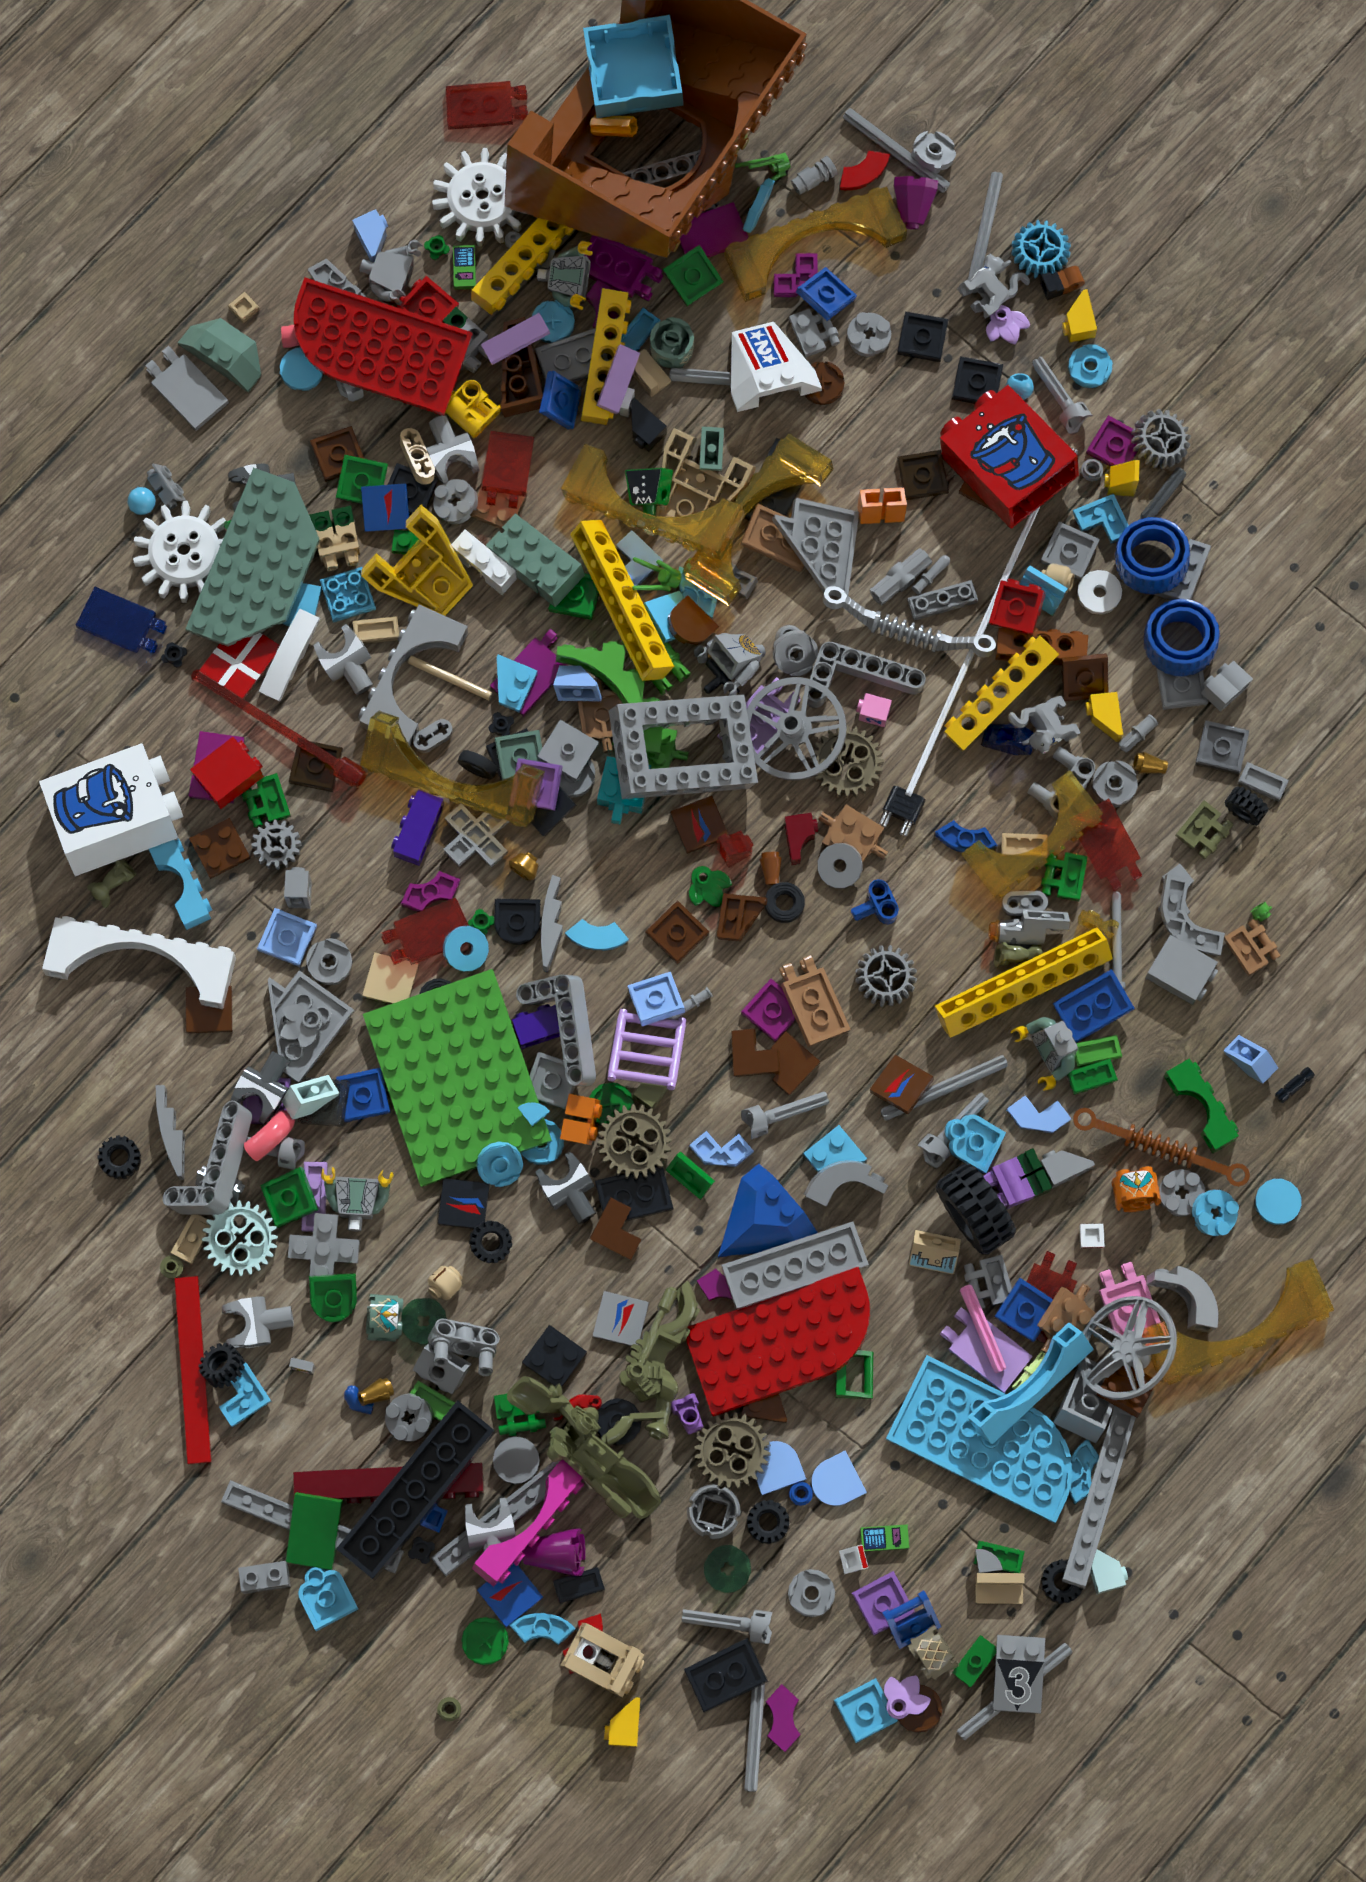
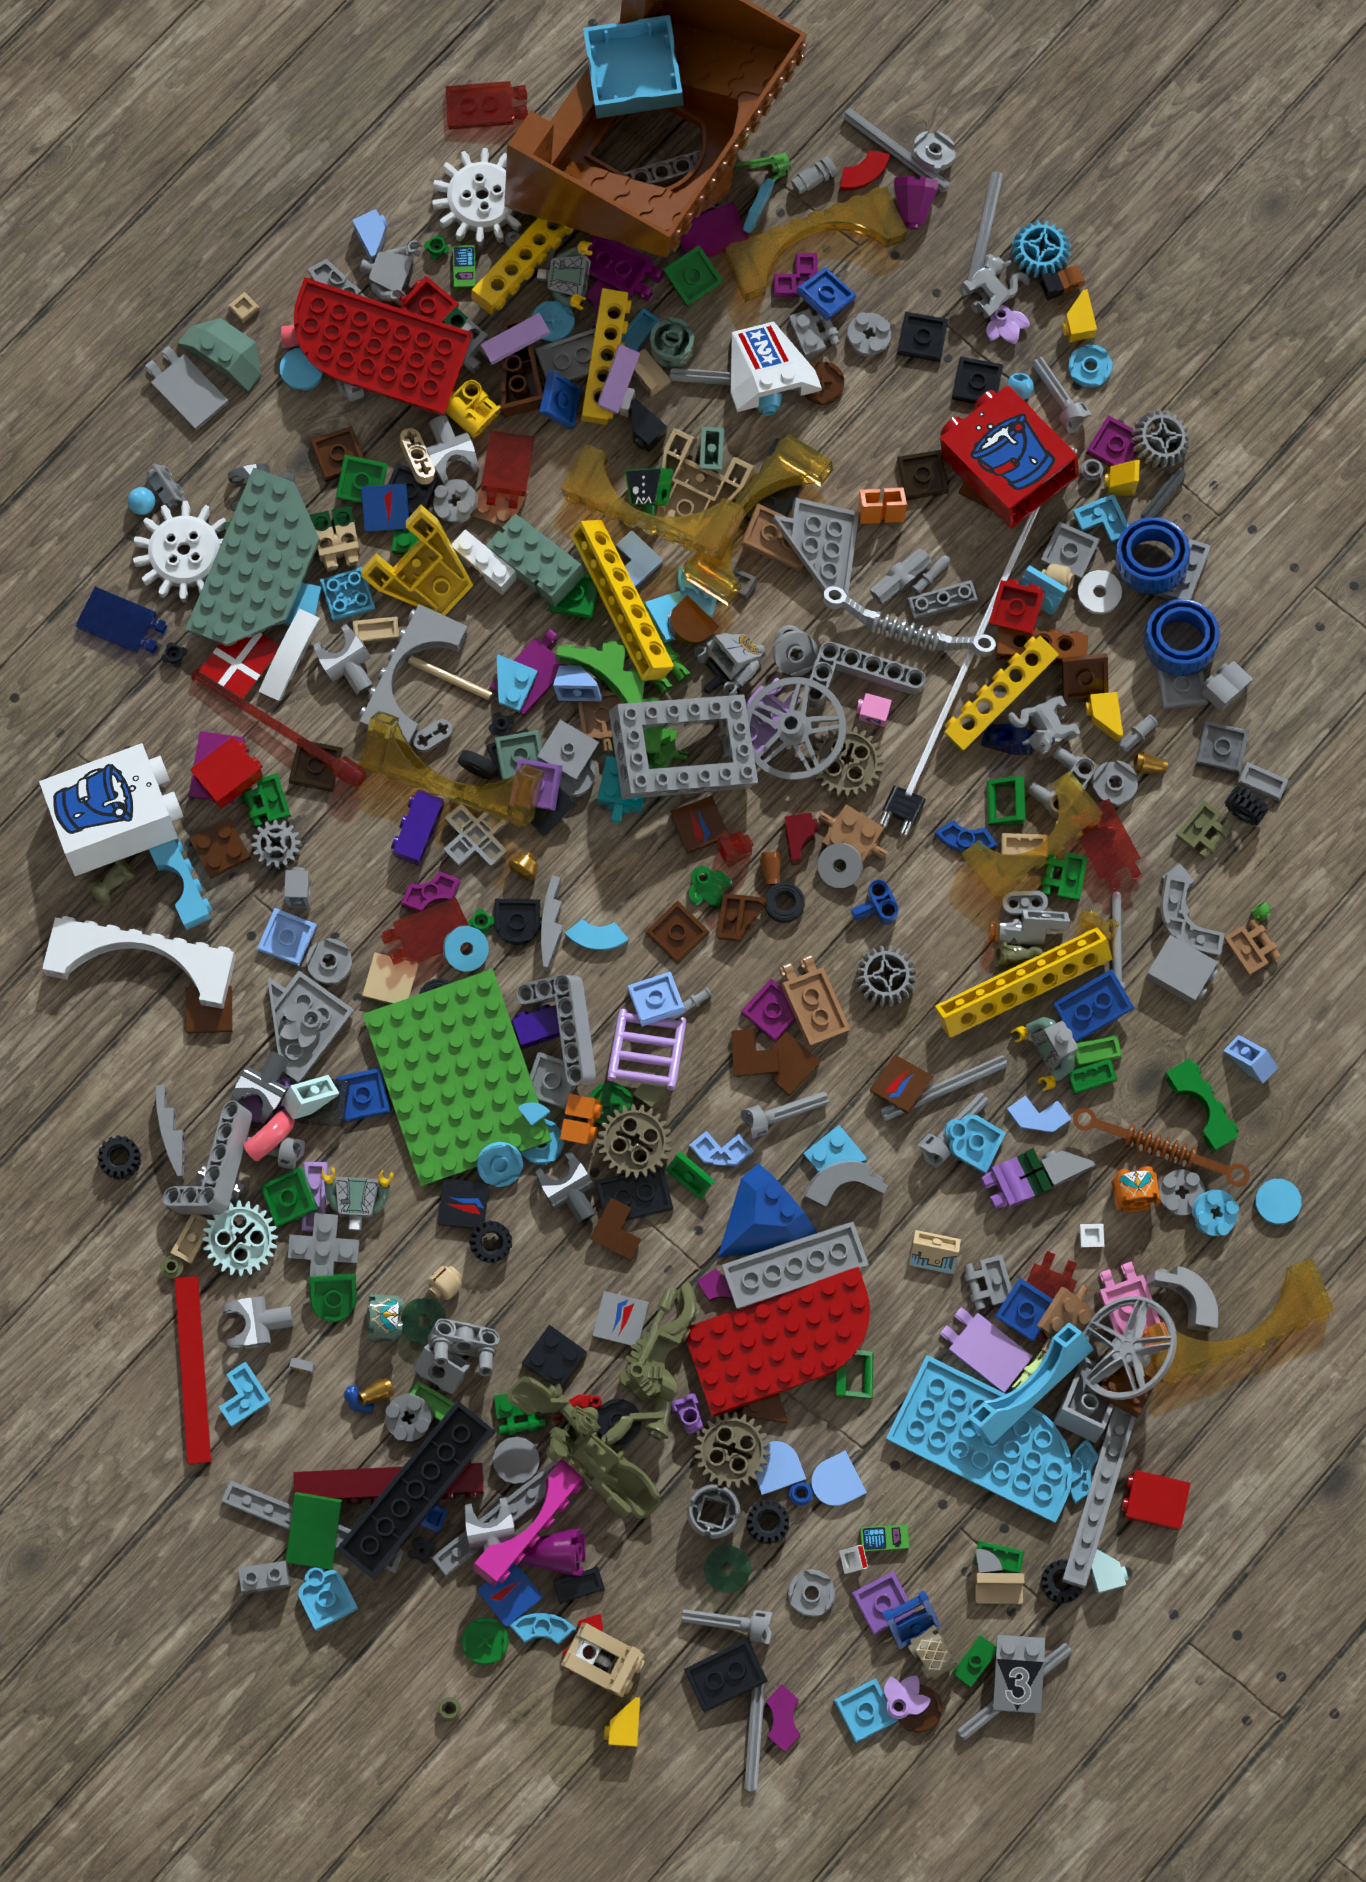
black tyre [199,1342,245,1388] -> none
light orange axle [590,115,638,137] -> none
bright green plant [632,557,682,592] -> none
black tyre [936,1164,1016,1255] -> none
bright pink axle [960,1285,1006,1373] -> none
black axle [1275,1067,1315,1103] -> none
none -> medium azure cone [756,392,782,416]
none -> green tile [987,776,1025,826]
none -> red brick [1121,1470,1191,1531]

